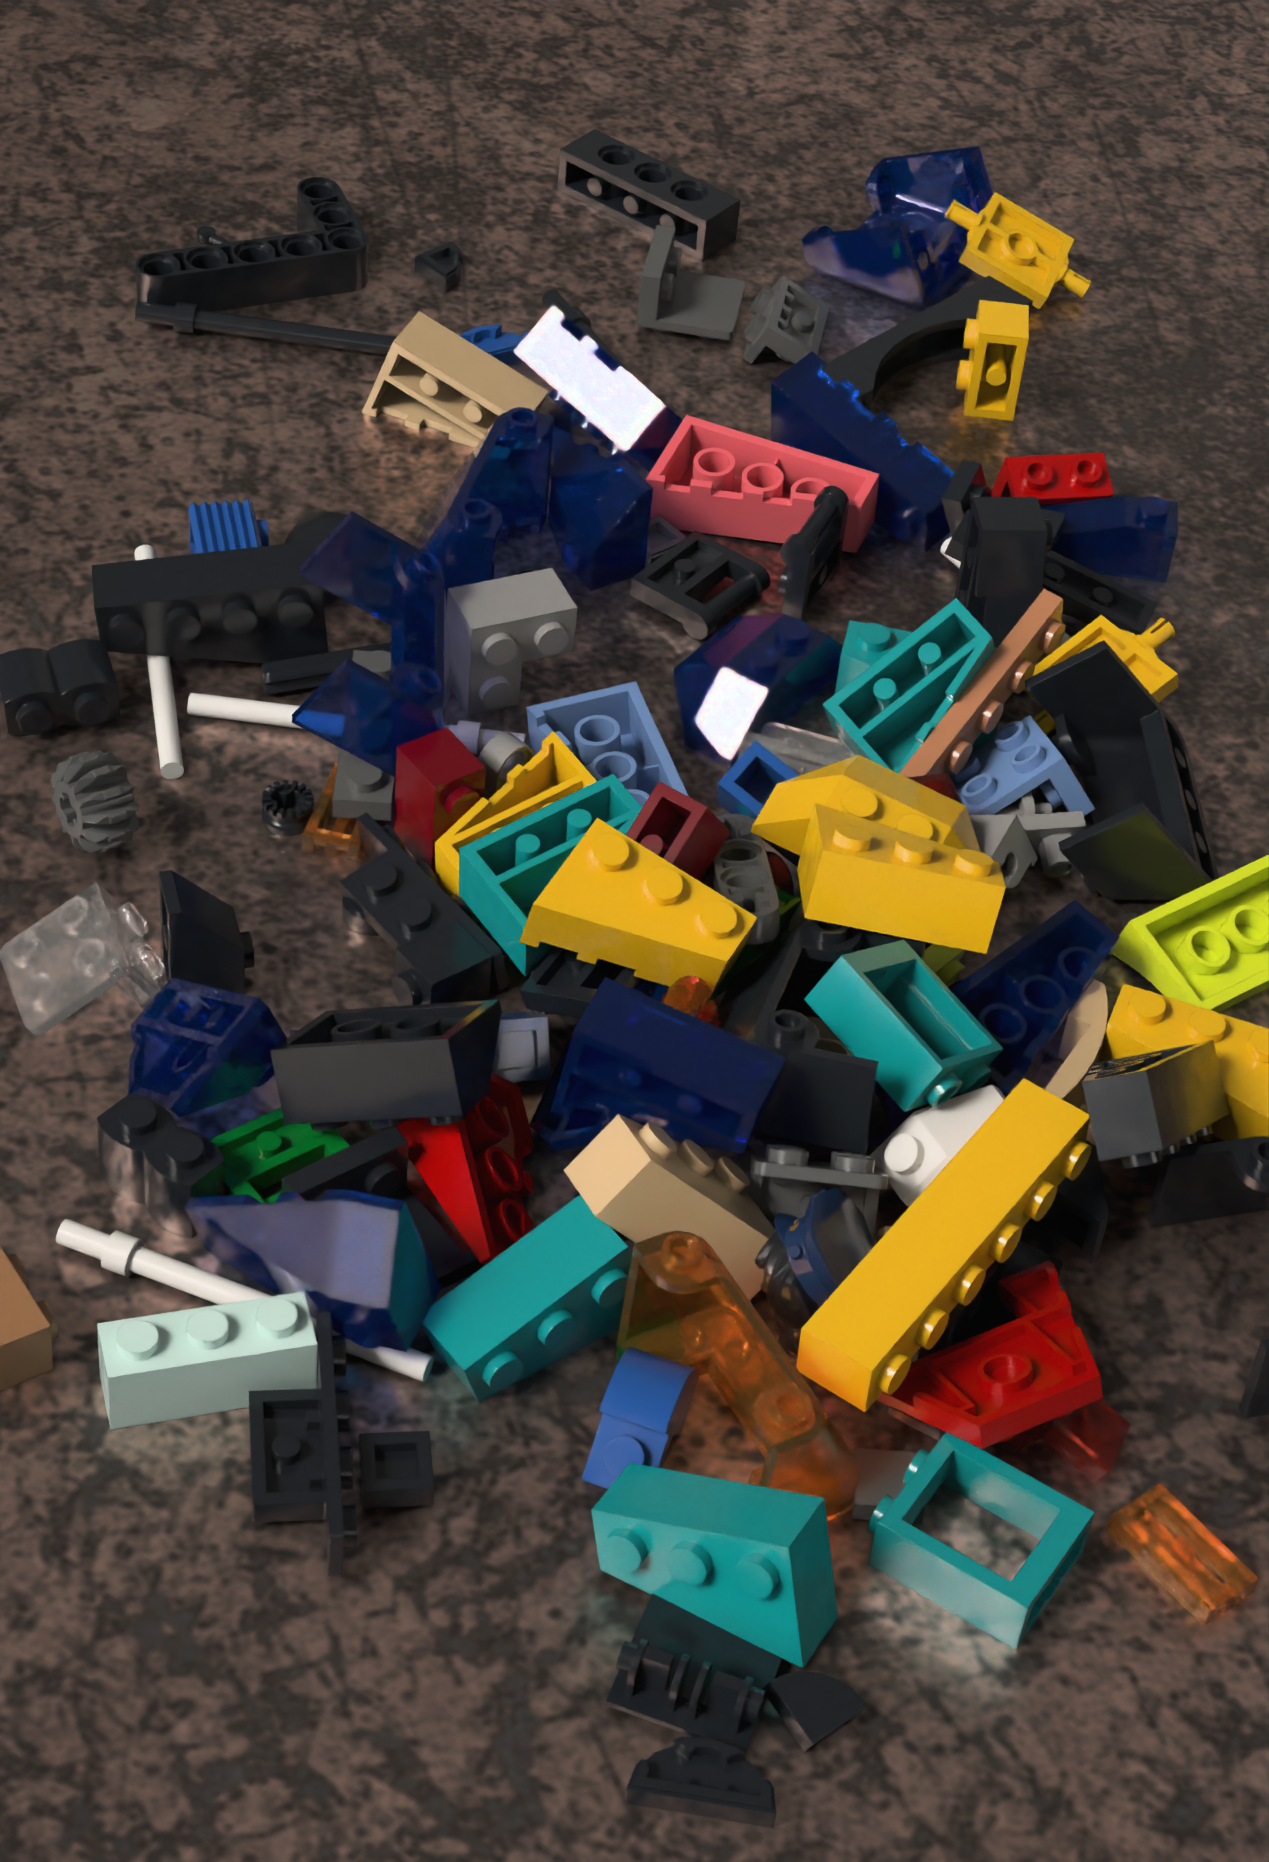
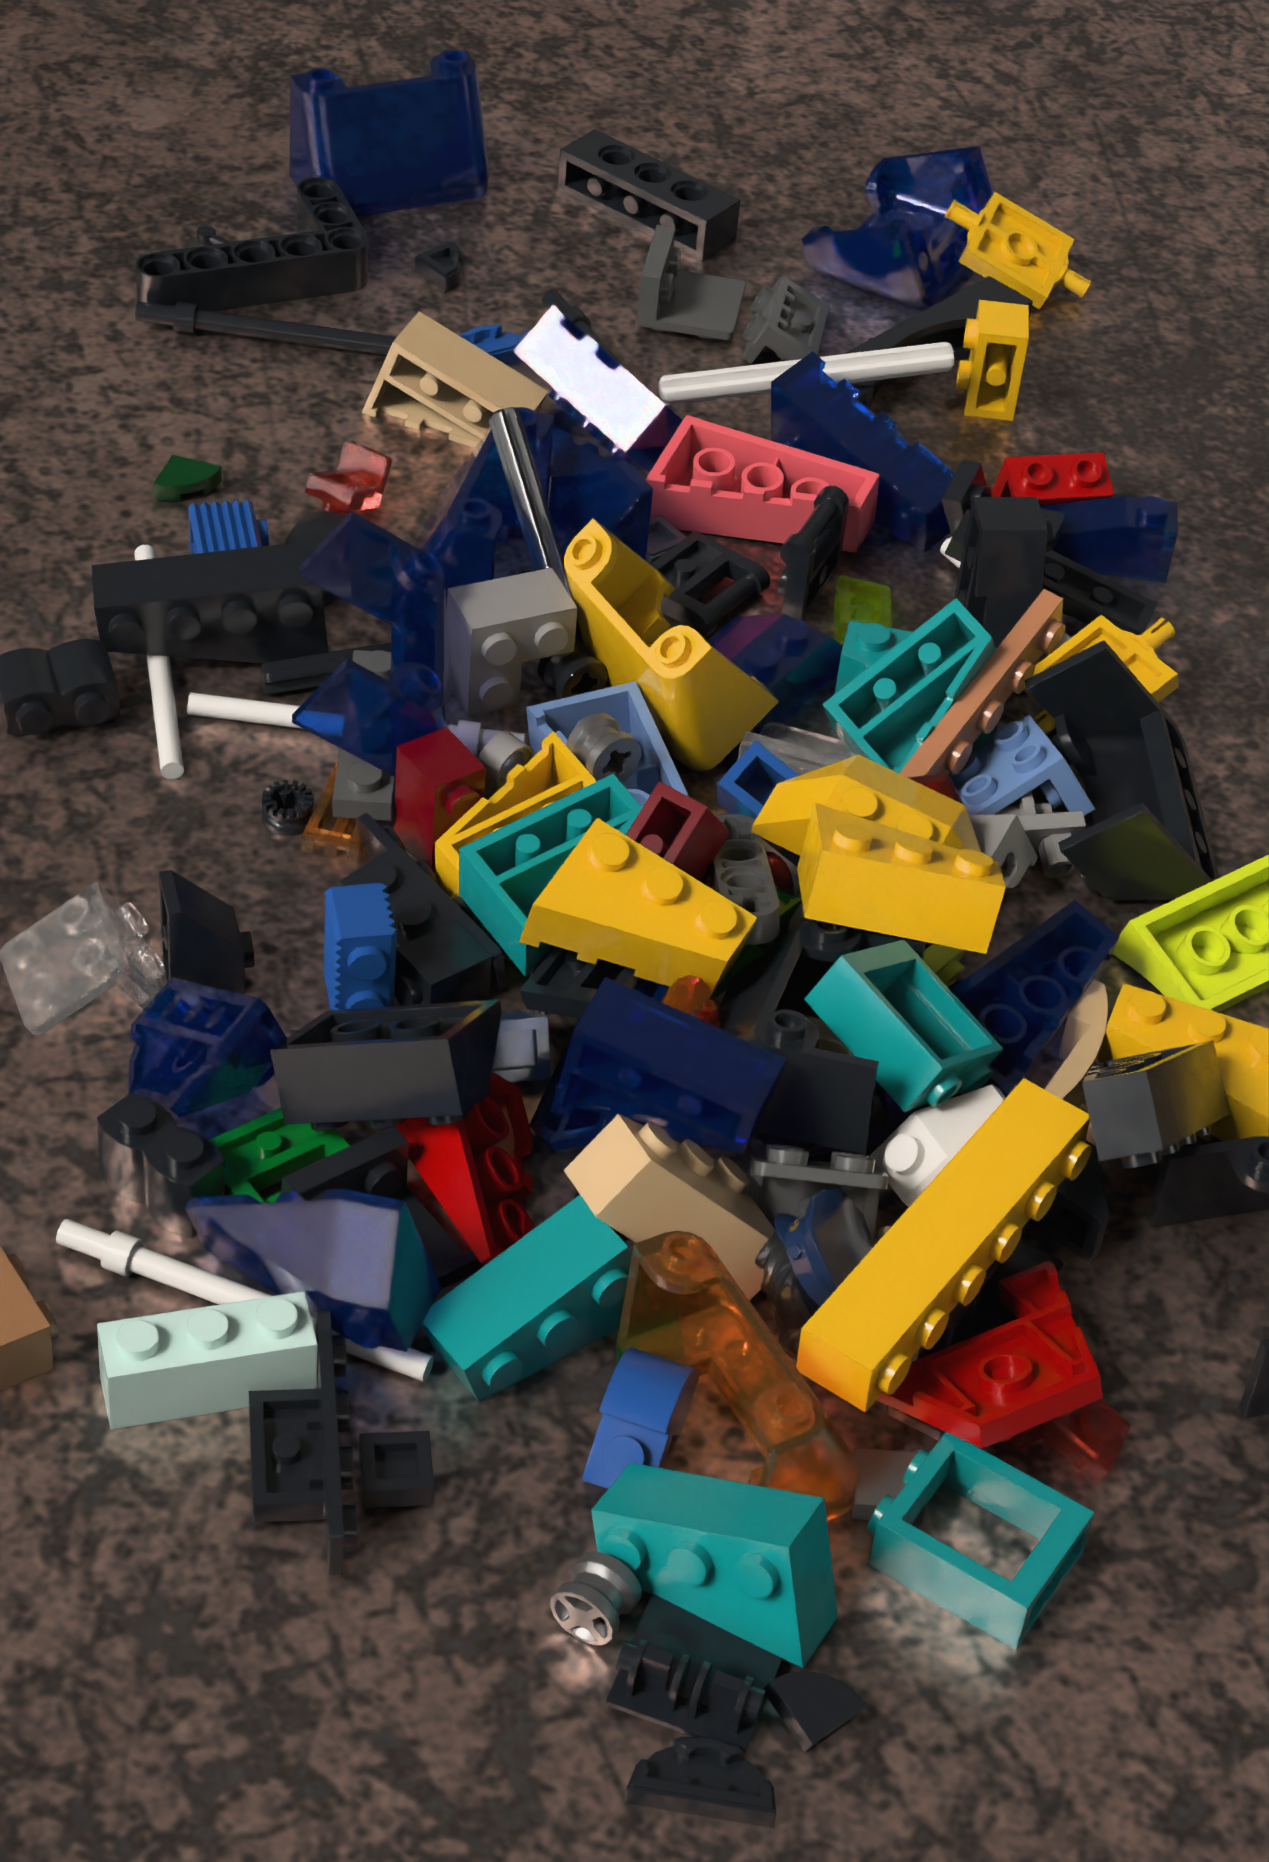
dark grey gear [50,751,139,853] -> none
clear orange tile [1106,1483,1259,1626] -> none
none -> dark green tile [153,455,222,501]
none -> clear blue windscreen [289,49,489,217]
none -> clear red bracket [304,441,392,516]
none -> blue brick [323,883,397,1010]
none -> black axle [489,407,583,644]
none -> black wheel [537,639,608,699]
none -> flat silver wheel [550,1551,642,1646]
none -> yellow windscreen [564,518,779,772]
none -> flat silver wheel [566,712,641,782]
none -> white axle [659,342,954,406]
none -> clear neon green plate [834,575,892,644]

